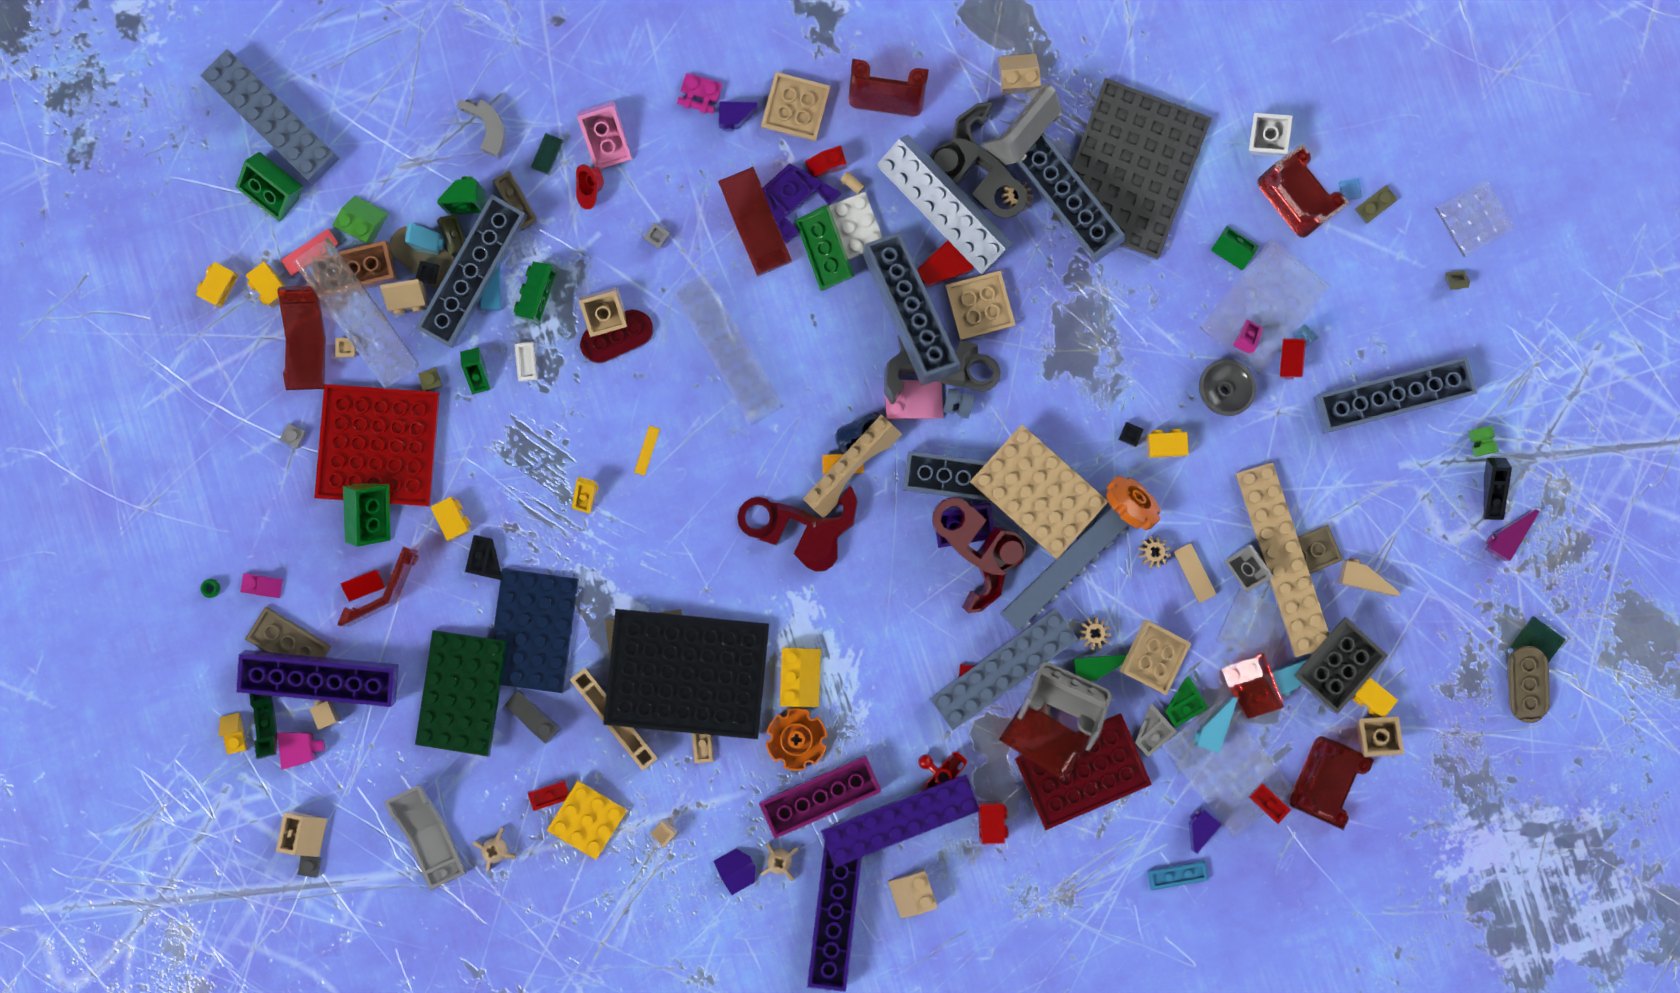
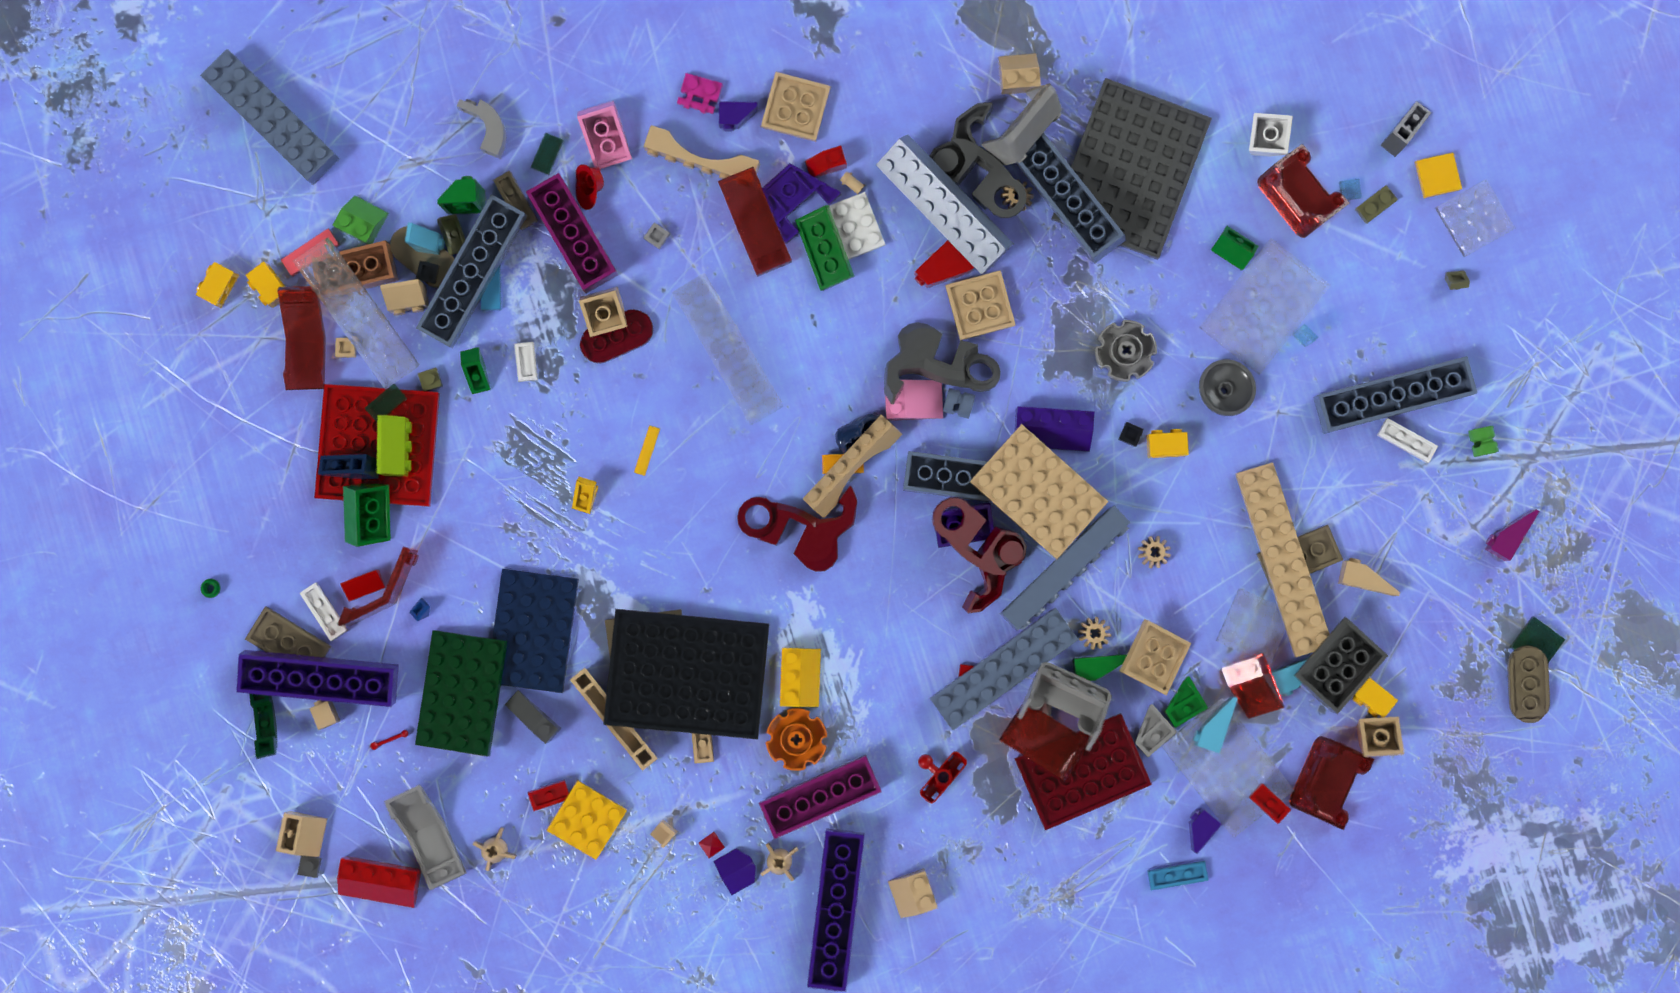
yellow slope [218,712,248,755] -> none
green slope [236,152,304,222] -> none
dark pink slope [240,573,283,598] -> none
dark pink torso [277,732,325,770] -> none
light grey plate [280,423,307,449] -> none
yellow brick [430,497,471,542] -> none
black wing [465,535,502,580] -> none
green slope [514,261,557,325] -> none
dark purple plate [821,774,980,867] -> none
clear red windscreen [848,59,929,117] -> none
sand blue brick [862,232,960,386] -> none
red brick [978,801,1009,844] -> none
orange piece [1106,476,1161,530] -> none
tan tile [1173,543,1217,603] -> none
light grey slope [1224,544,1274,592] -> none
dark pink slope [1233,319,1263,354] -> none
red panel [1280,339,1306,380] -> none
black slope [1484,458,1512,520] -> none
none -> white plate [299,582,348,641]
none -> dark blue slope [318,454,379,479]
none -> red slope [337,856,422,908]
none -> clear green tile [365,384,407,422]
none -> red hinge [370,730,408,750]
none -> lime slope [377,415,412,476]
none -> blue slope [409,598,430,621]
none -> magenta brick [526,173,618,294]
none -> tan arch [644,125,760,187]
none -> red slope [698,832,725,858]
none -> dark purple slope [1014,406,1095,452]
none -> light grey piece [1095,320,1157,382]
none -> white plate [1377,418,1438,463]
none -> dark grey slope [1381,101,1431,157]
none -> yellow tile [1415,152,1462,199]

